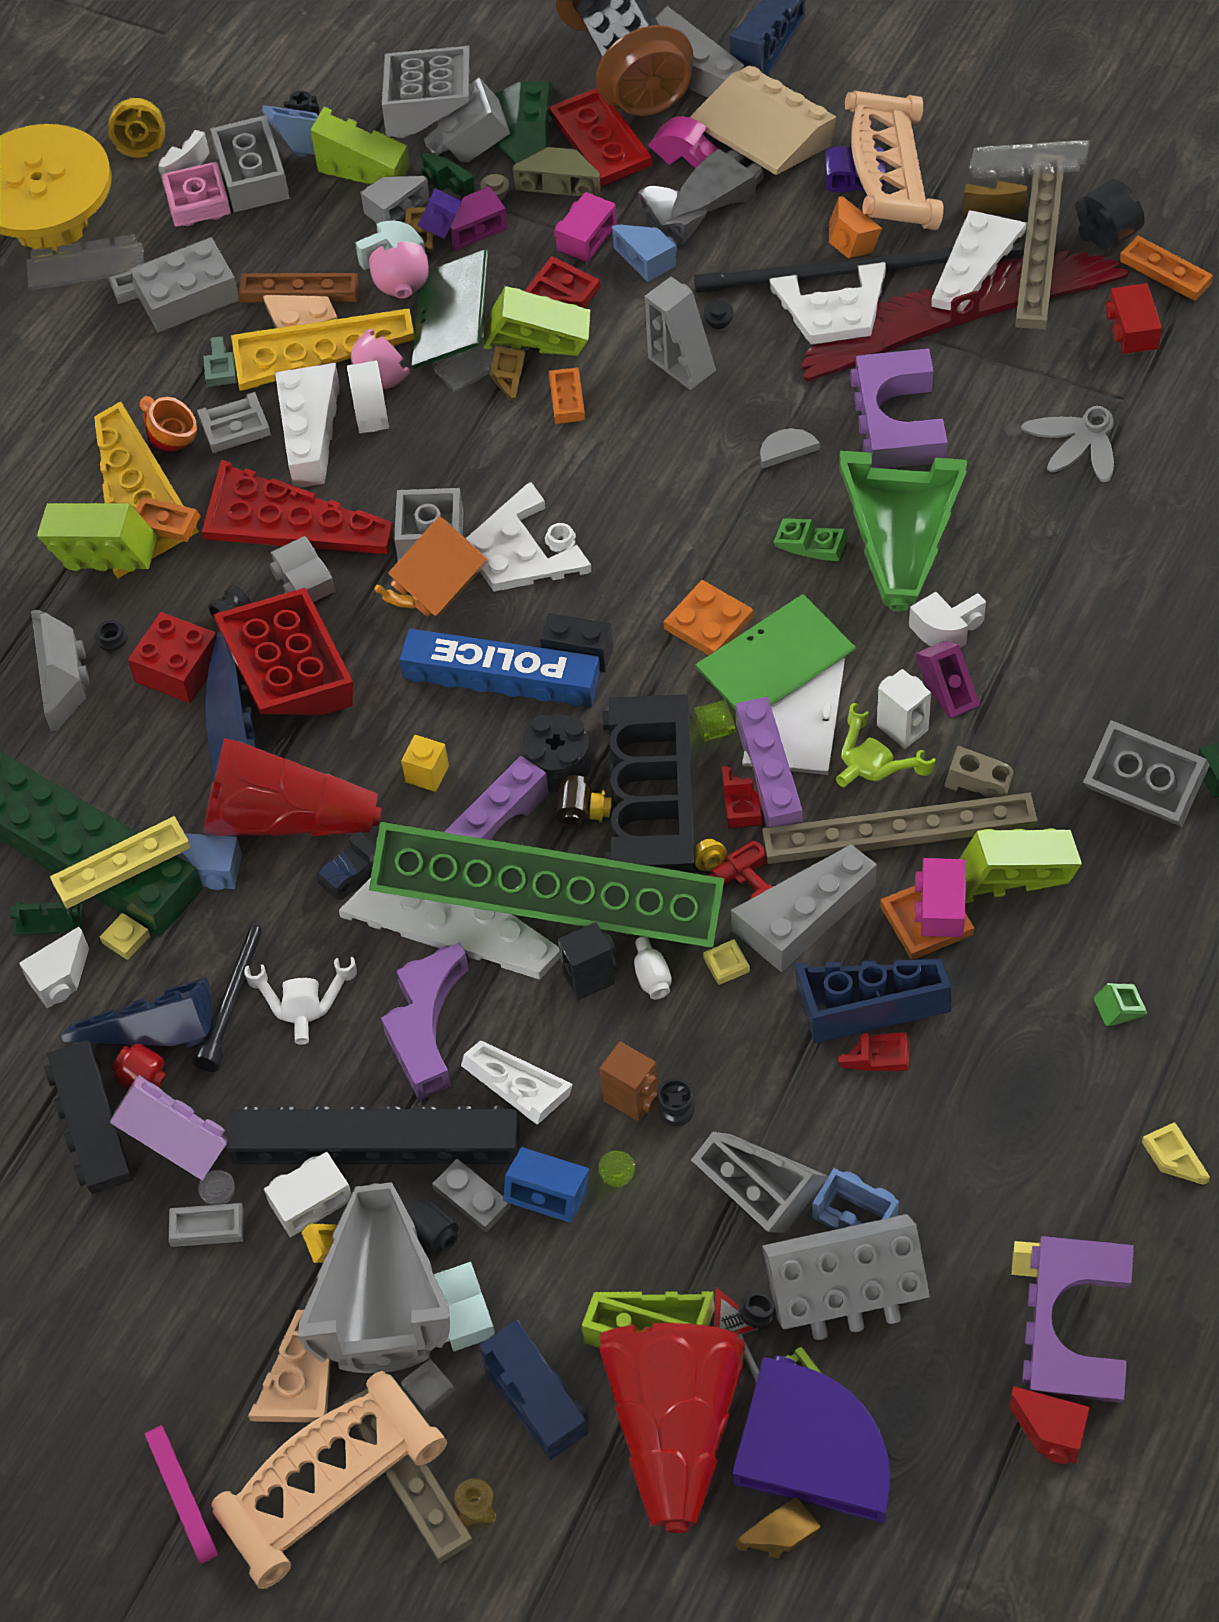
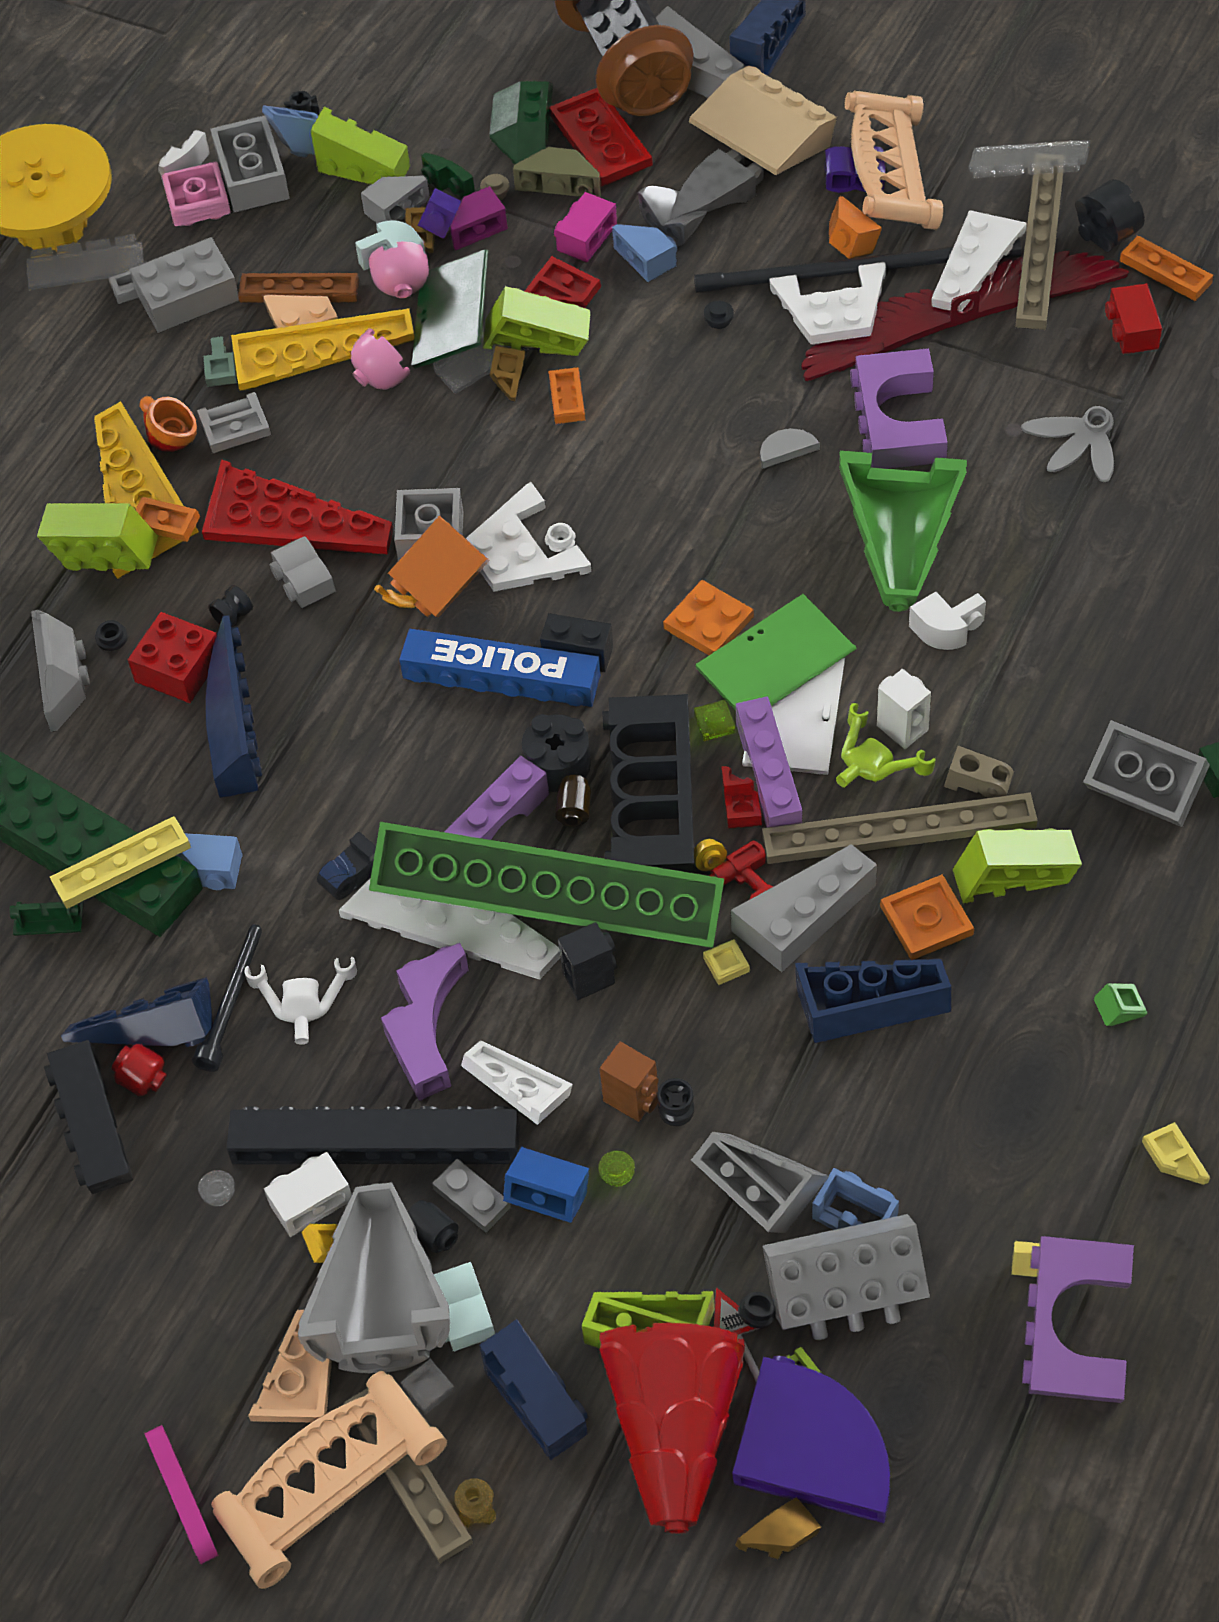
white slope [19,927,89,1008] -> none
light yellow plate [100,913,150,960] -> none
yellow cylinder [108,98,165,158] -> none
lavender wedge [110,1075,228,1180] -> none
light grey tile [169,1203,244,1247] -> none
red cone [202,738,382,836] -> none
red slope [214,588,353,715] -> none
white wedge [275,363,340,488] -> none
white brick [347,361,389,434] -> none
light grey slope [382,46,470,138] -> none
yellow brick [401,735,449,792] -> none
light grey hinge [424,78,510,162] -> none
yellow plate [589,790,611,823] -> none
white plant [634,937,672,999] -> none
light grey wedge [644,276,716,390] -> none
dark pink brick [648,116,718,168] -> none
bright green slope [774,518,848,561] -> none
red slope [838,1032,910,1071] -> none
dark pink brick [914,858,965,937] -> none
magenta slope [915,641,980,718] -> none
pearl gold slope [962,181,1027,216] -> none
red slope [1009,1387,1090,1464] -> none

